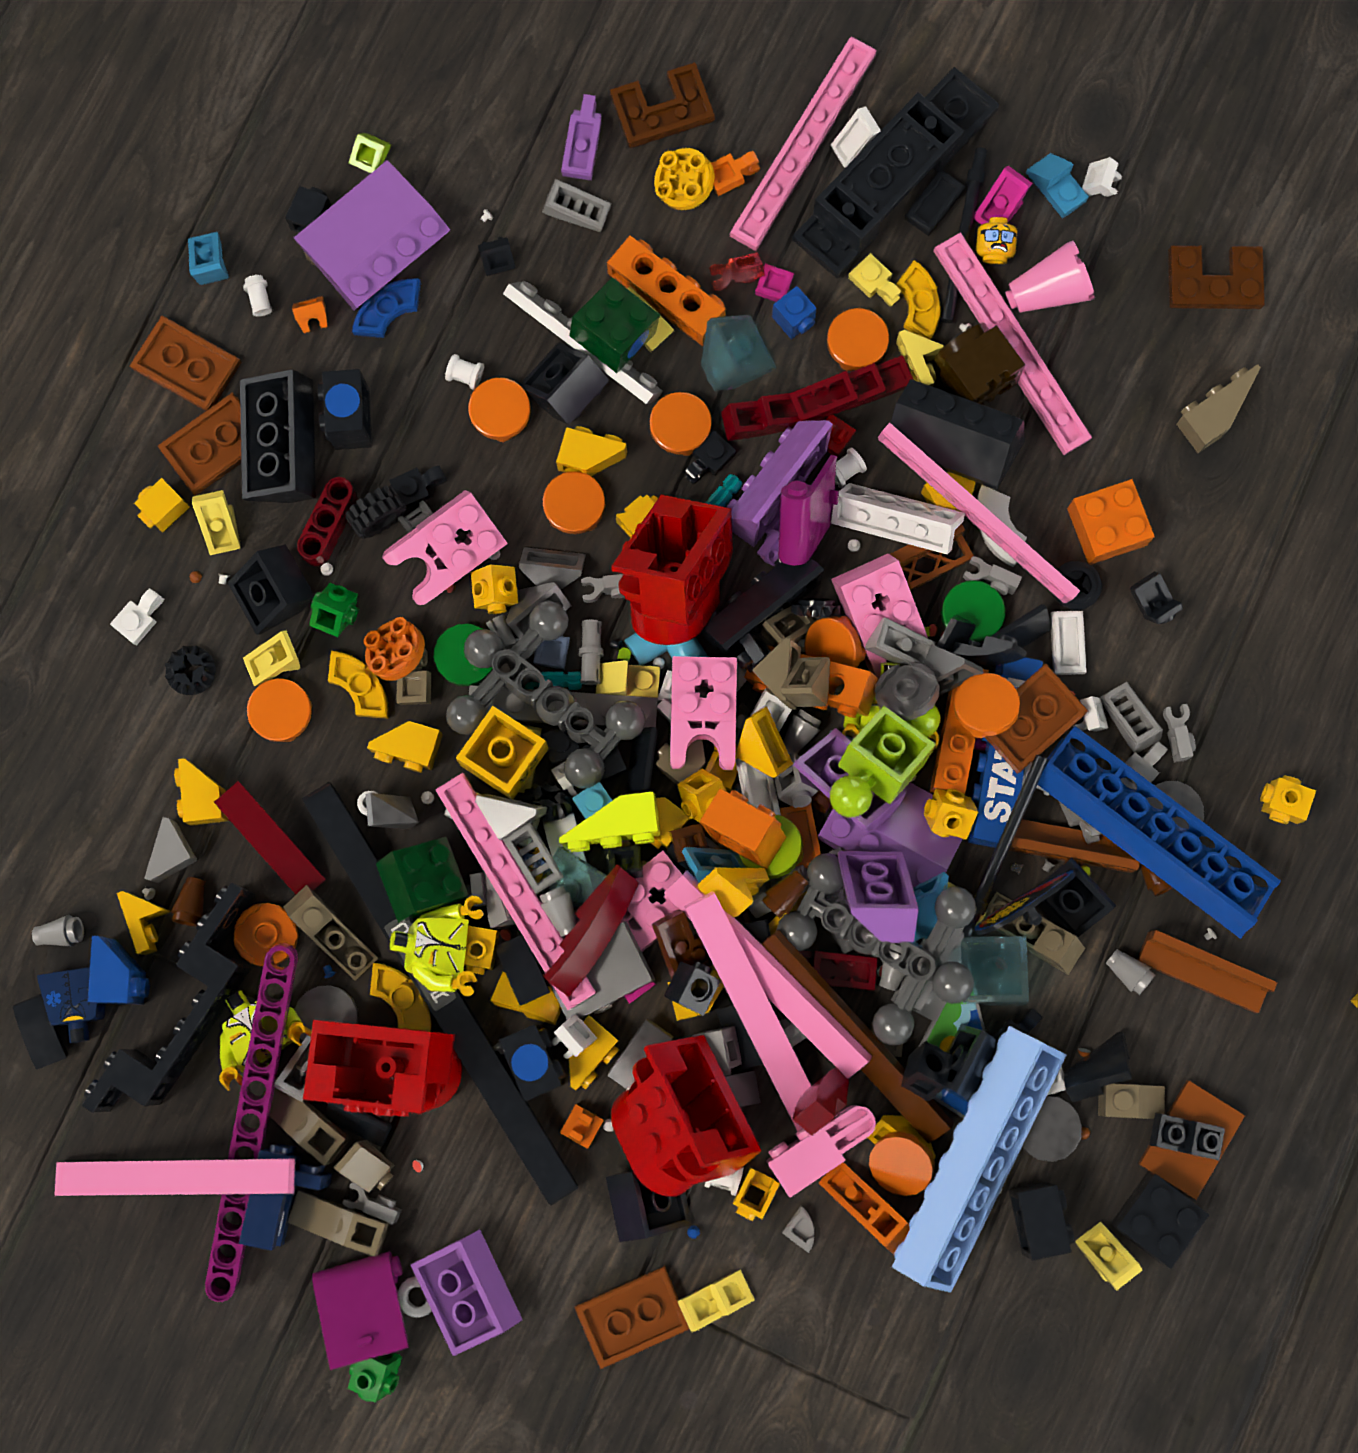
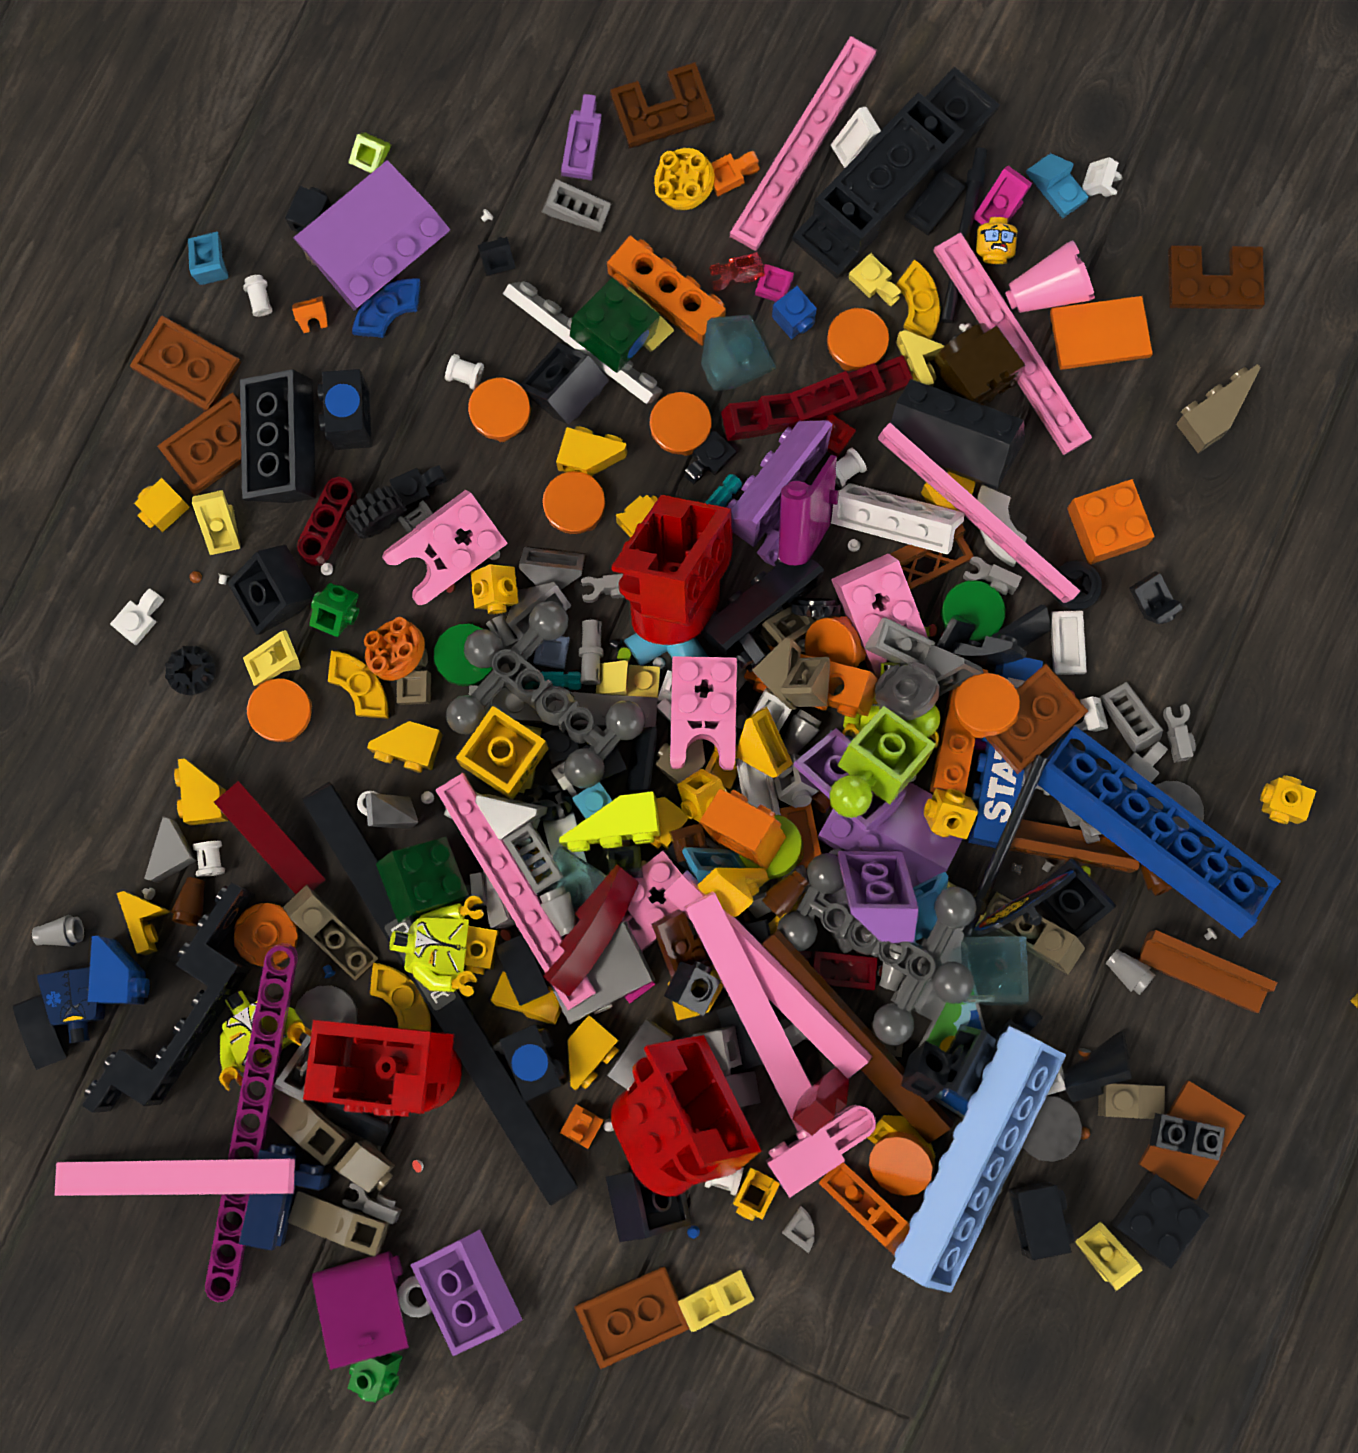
white tile [552,1014,597,1059] -> none
none -> white bush [193,841,225,877]
none -> orange tile [1050,296,1153,370]

